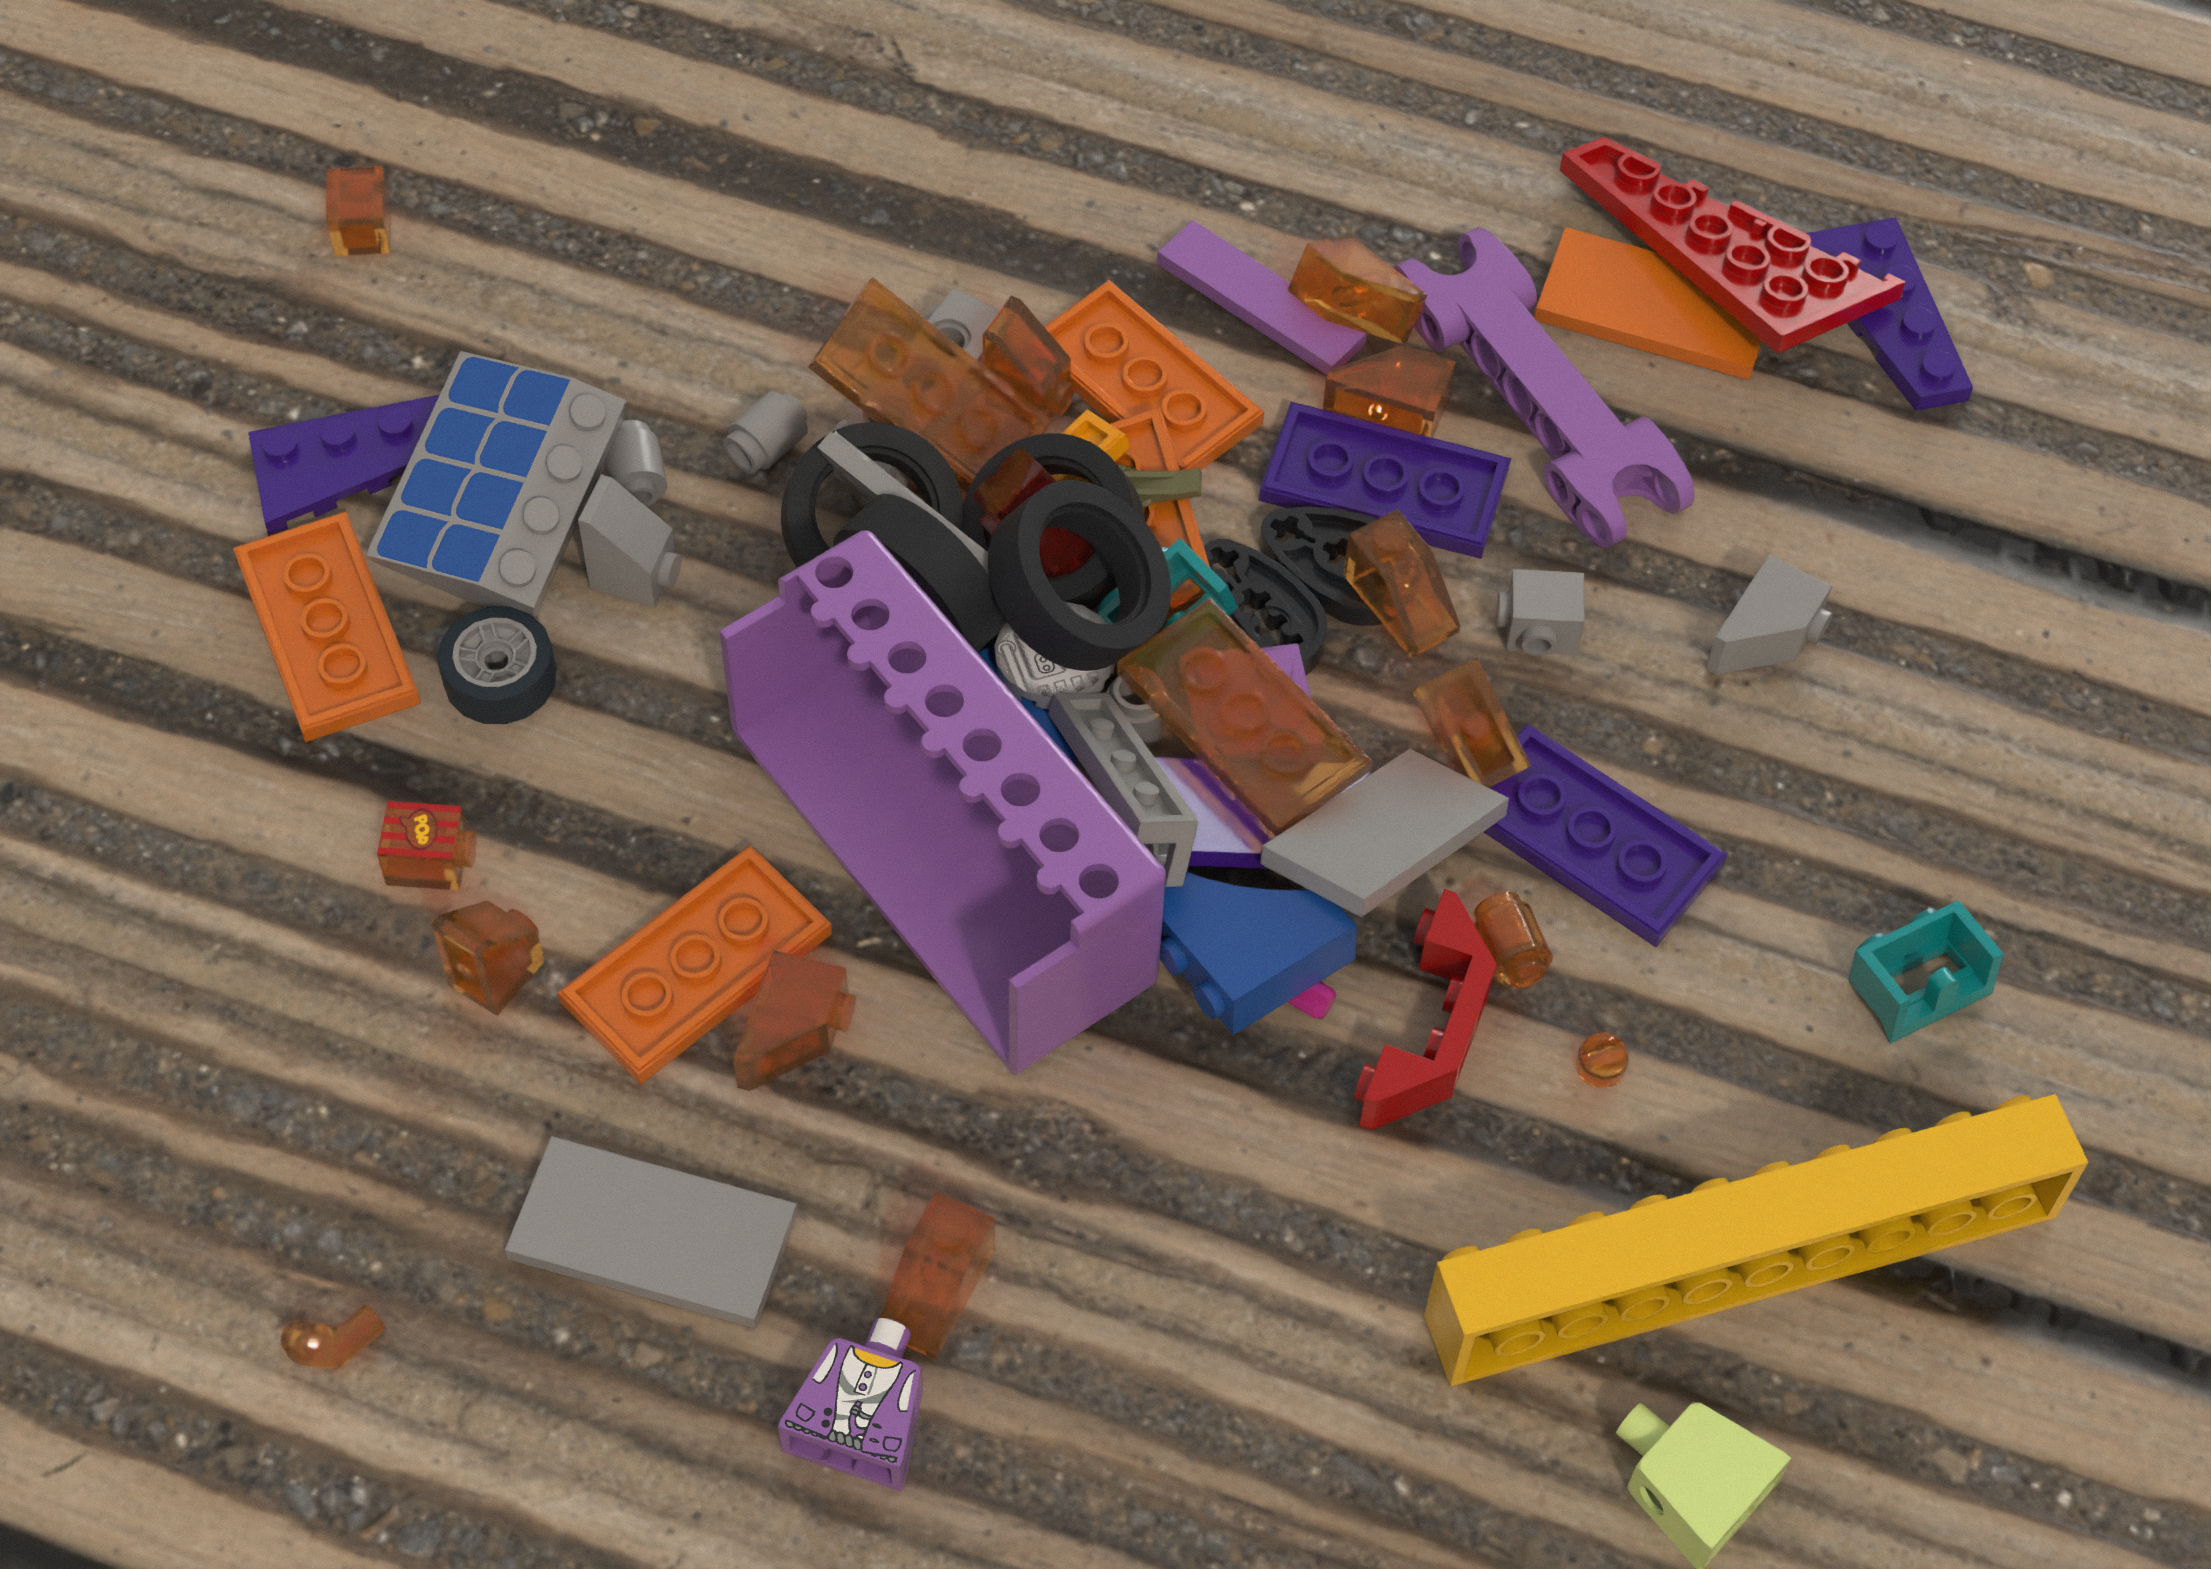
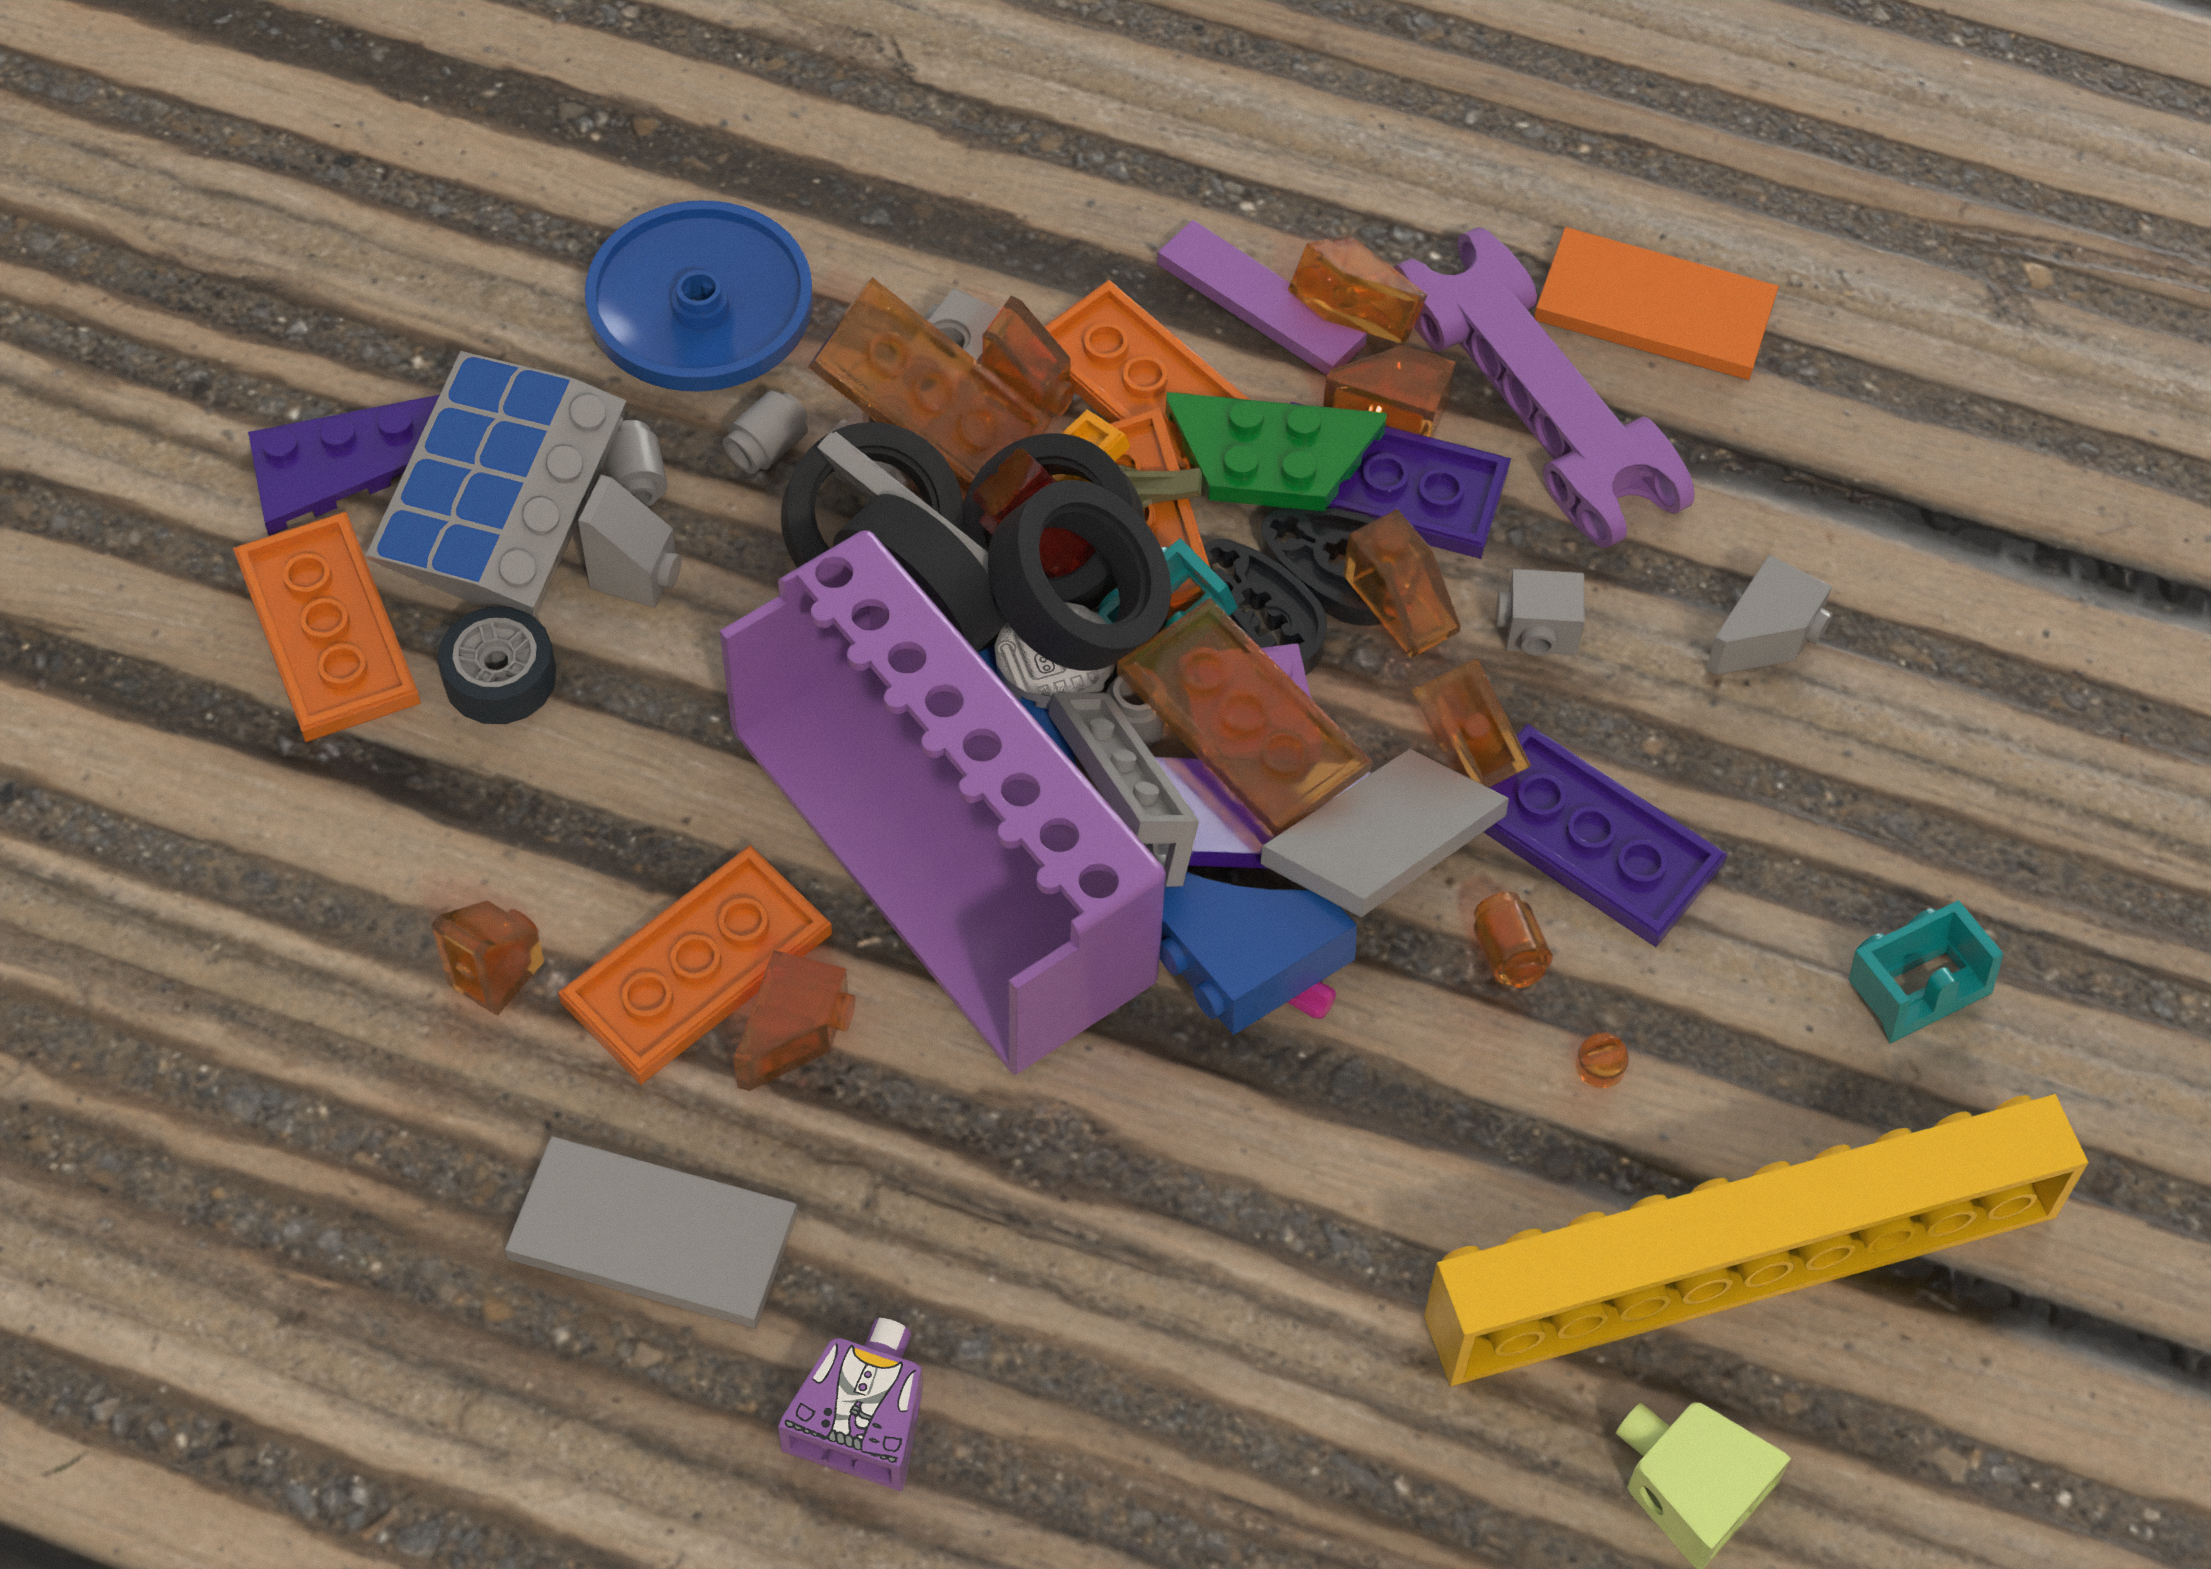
clear orange arm [281,1304,386,1369] -> none
clear orange brick [326,166,391,256] -> none
clear orange brick [377,801,477,891] -> none
clear orange slope [880,1191,995,1360] -> none
red slope [1354,889,1497,1130] -> none
red wing [1559,137,1906,354] -> none
dark purple wing [1806,217,1973,411] -> none
none -> blue dish [585,200,813,392]
none -> green wing [1165,392,1387,511]

